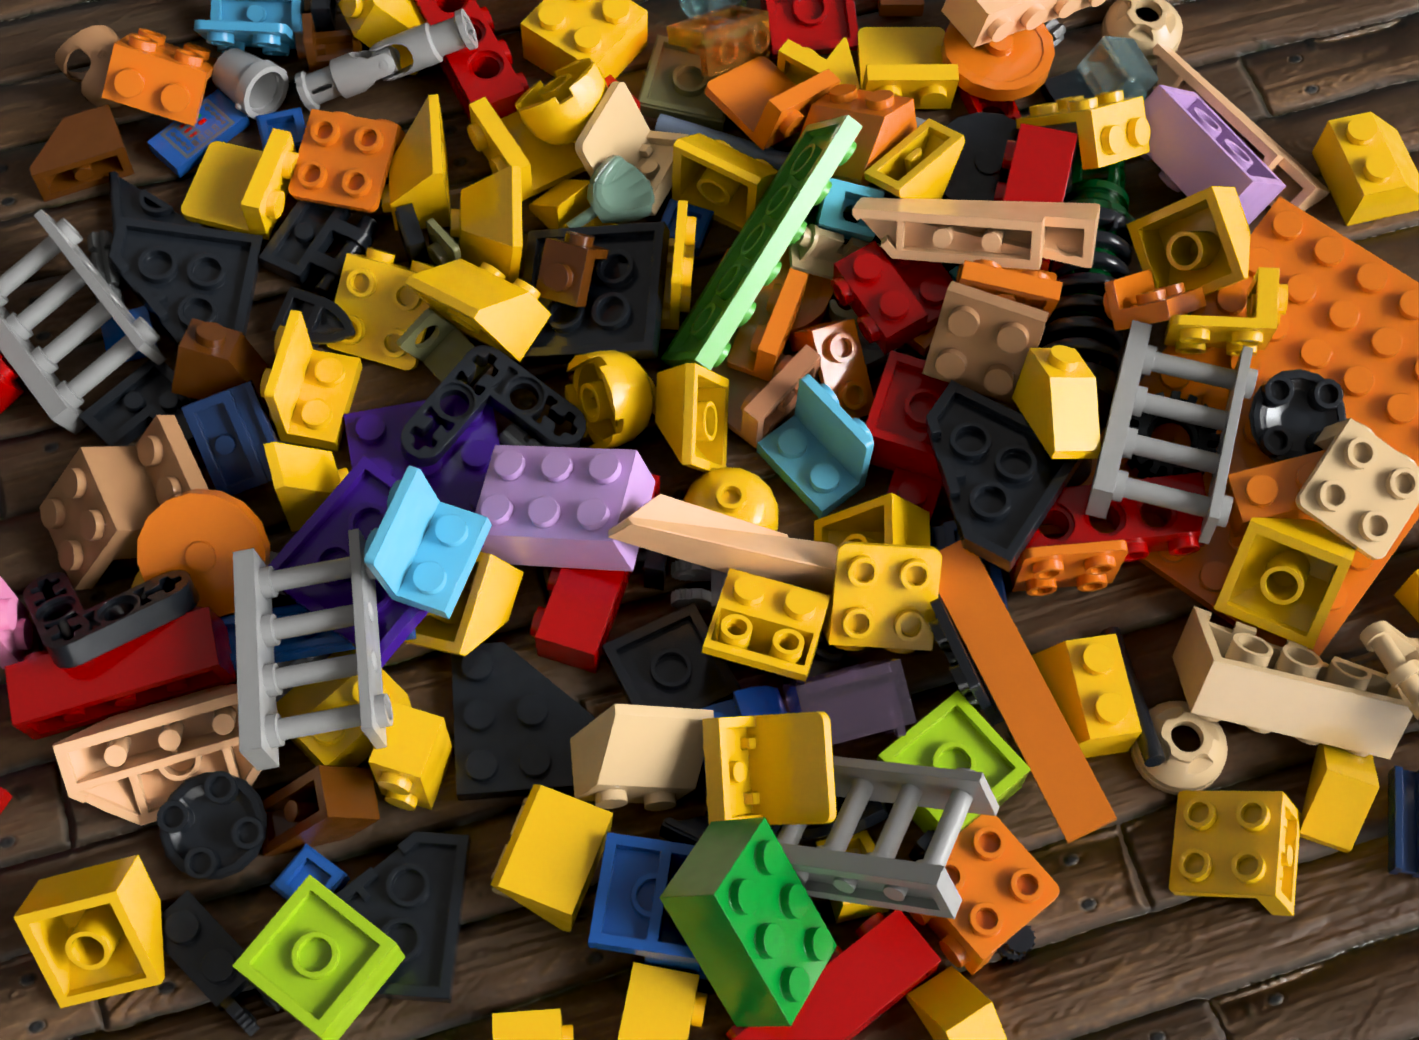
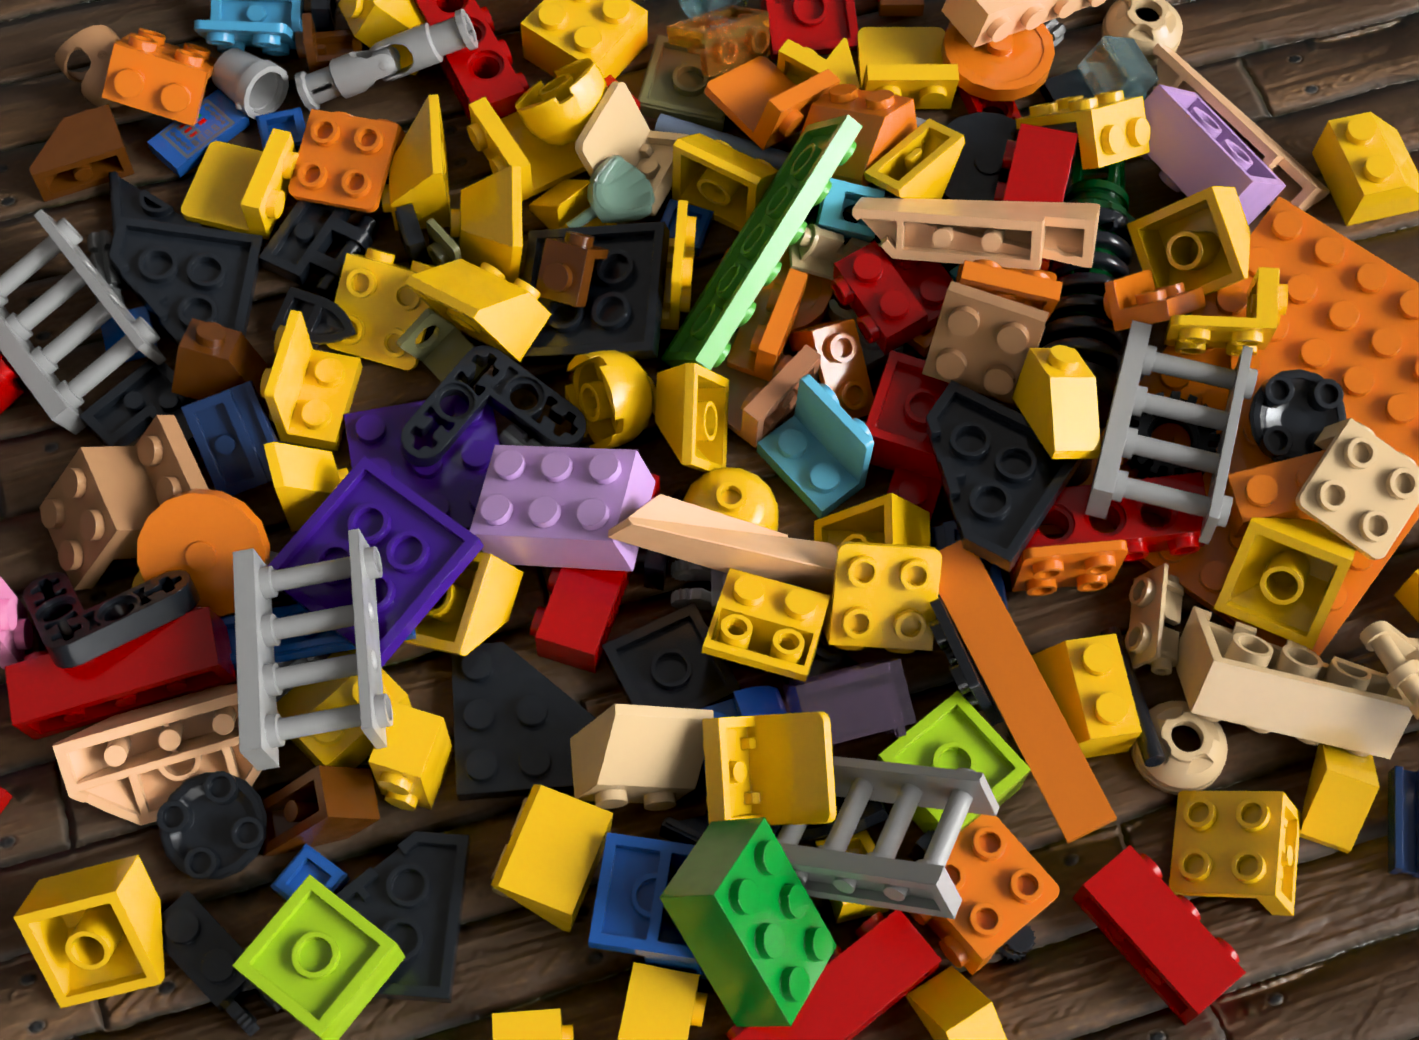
medium azure bracket [364,465,492,619] -> none
none -> red brick [1072,845,1246,1025]
none -> tan hinge [1125,563,1184,675]

